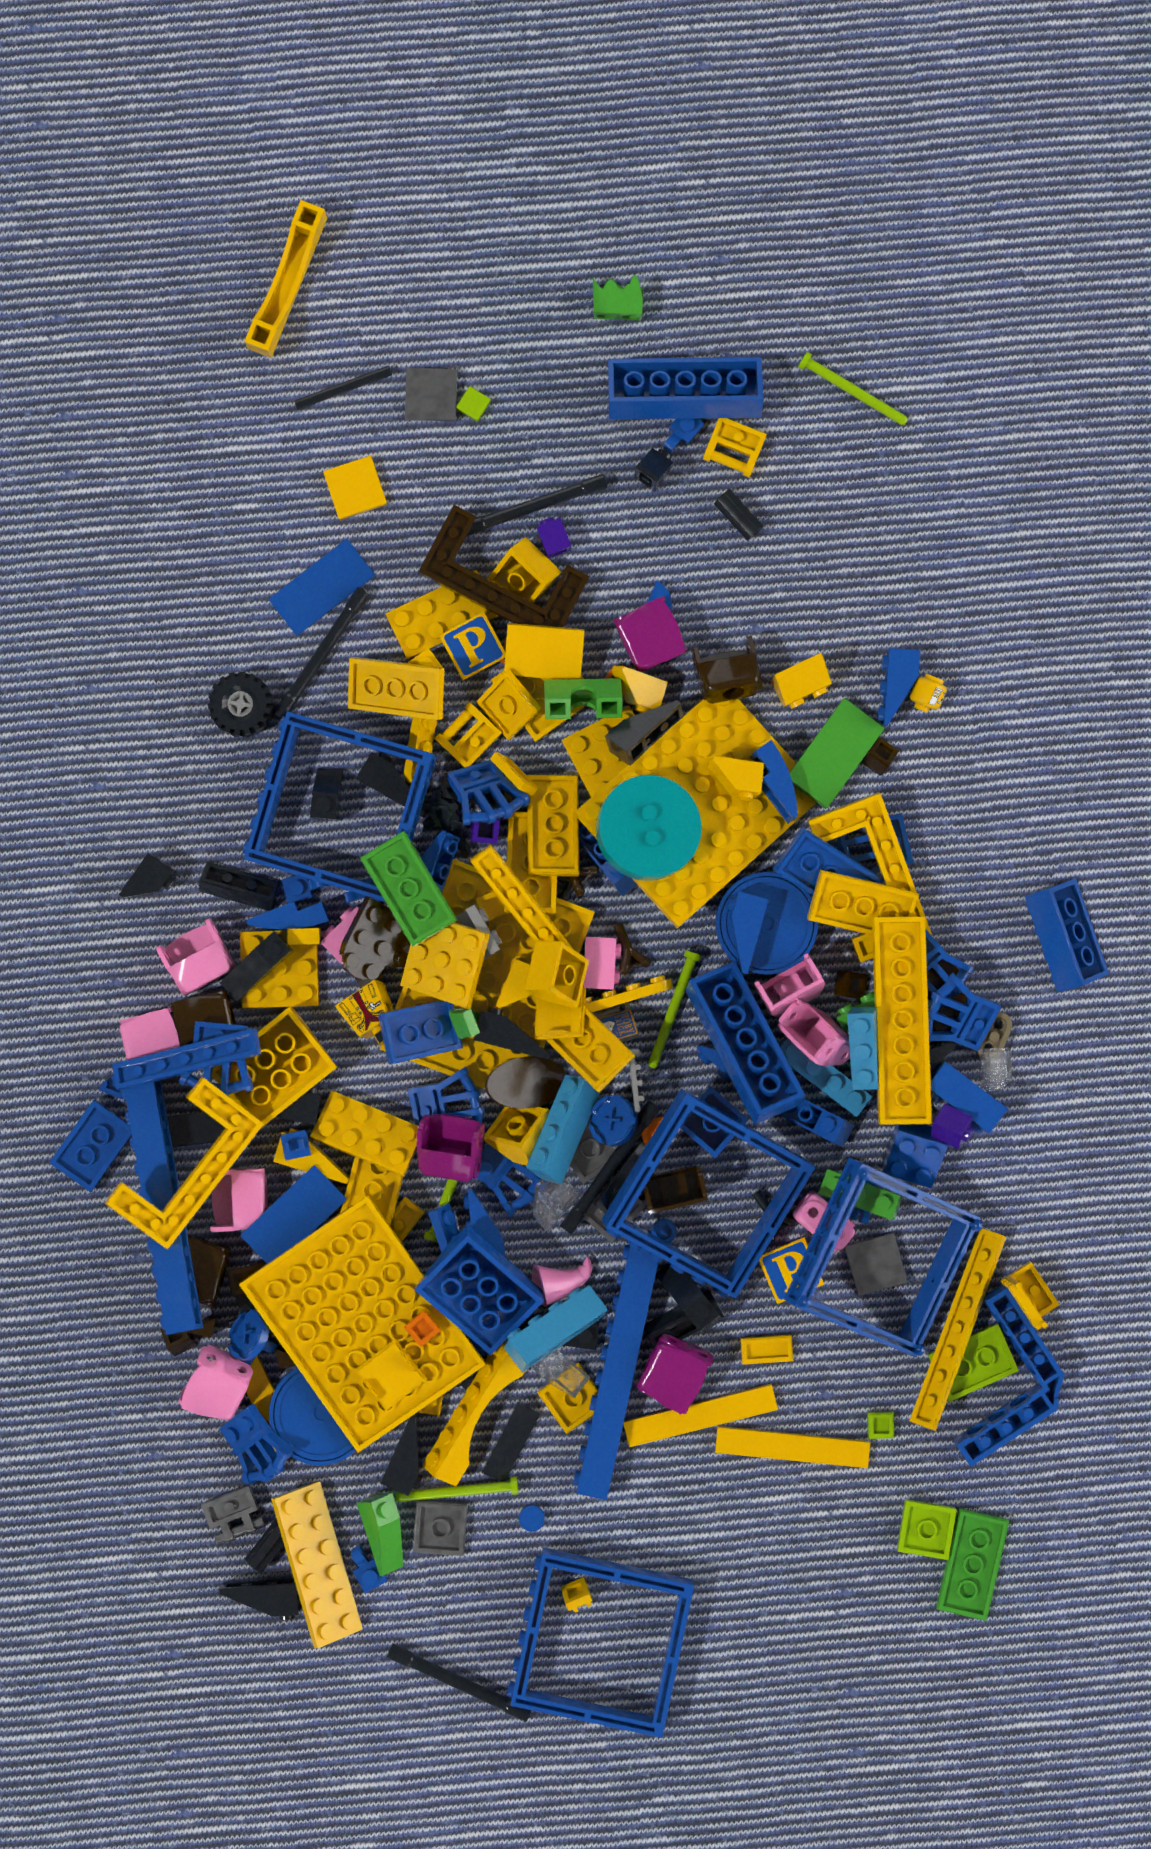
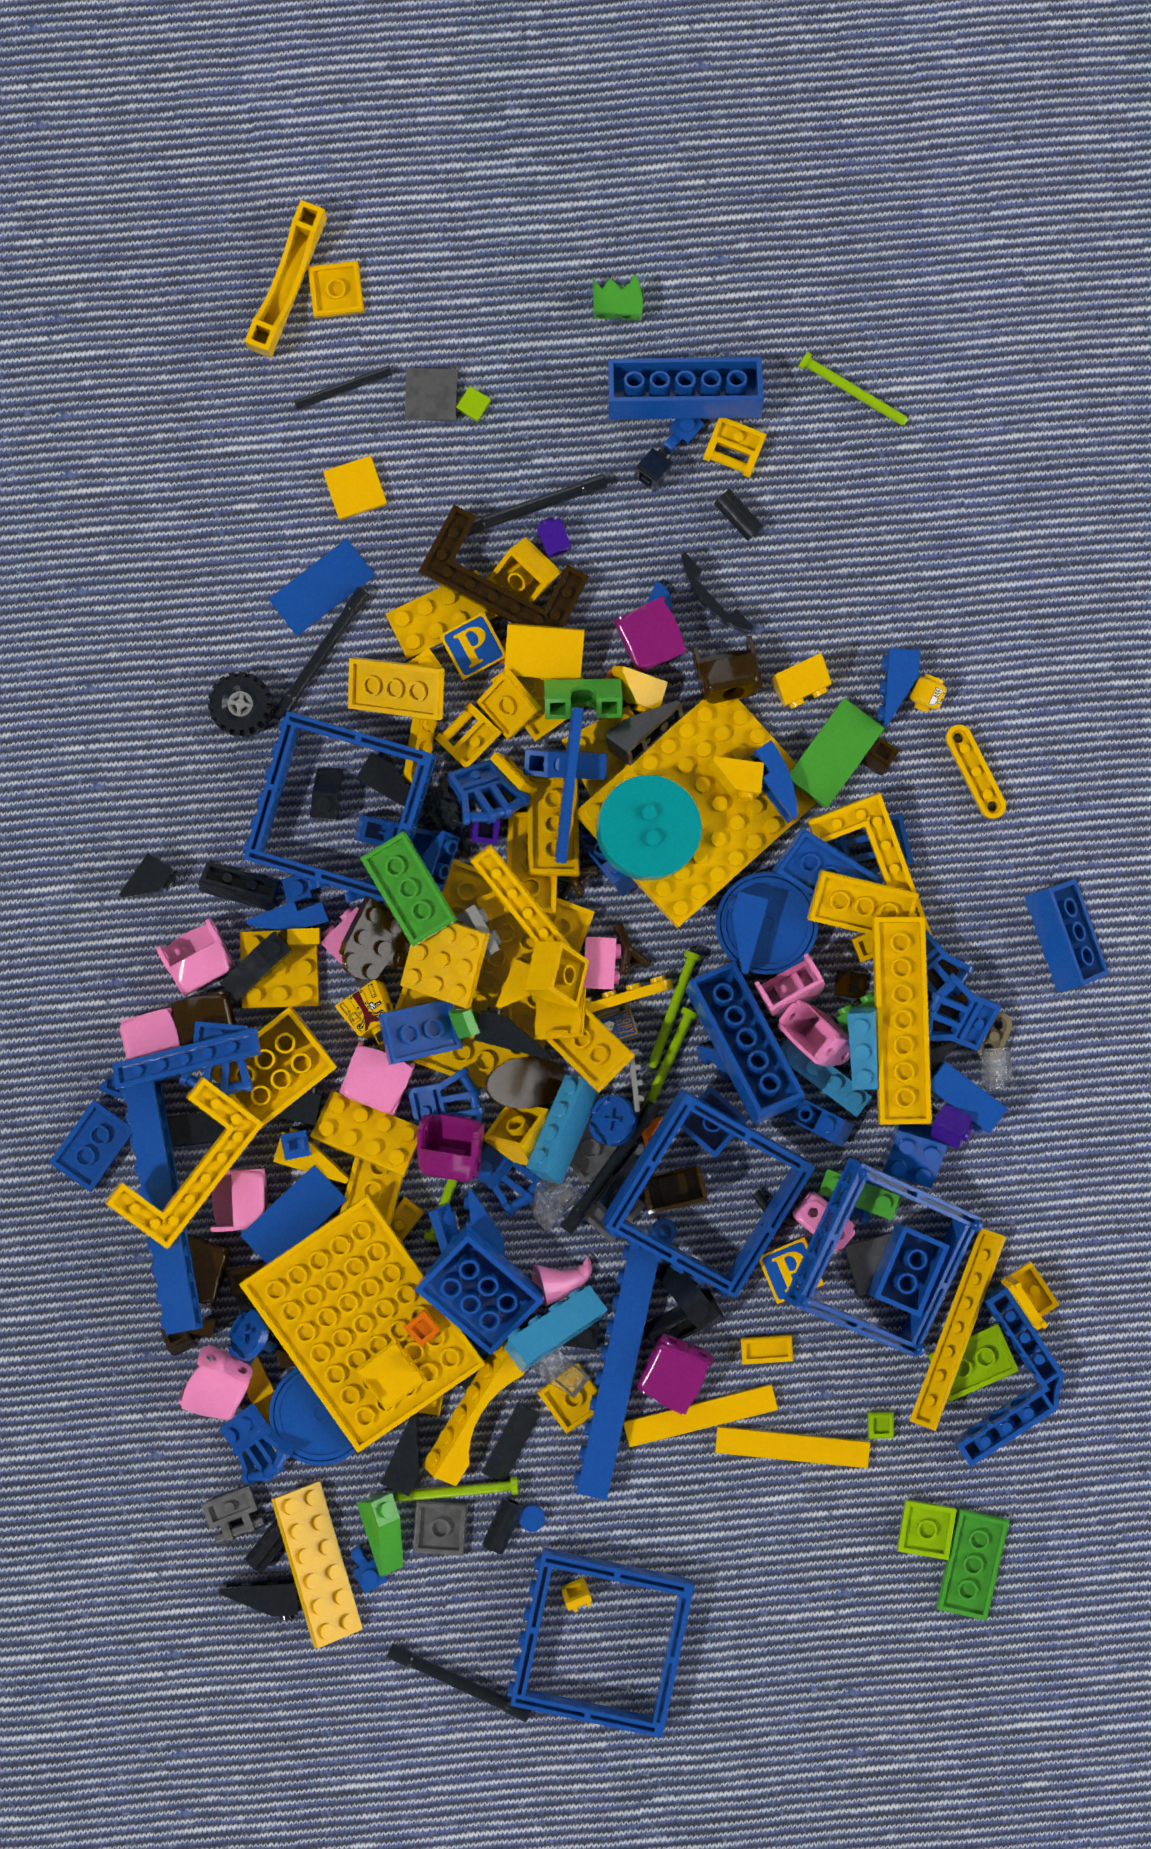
none -> yellow tile [308,261,365,319]
none -> bright pink piece [339,1041,416,1116]
none -> blue slope [354,815,439,855]
none -> black axle [482,1497,523,1554]
none -> blue slope [524,747,608,780]
none -> blue tile [554,707,584,864]
none -> lime bar [640,1007,698,1111]
none -> black slope [680,552,754,634]
none -> blue brick [866,1223,950,1317]
none -> yellow plate [945,725,1006,819]

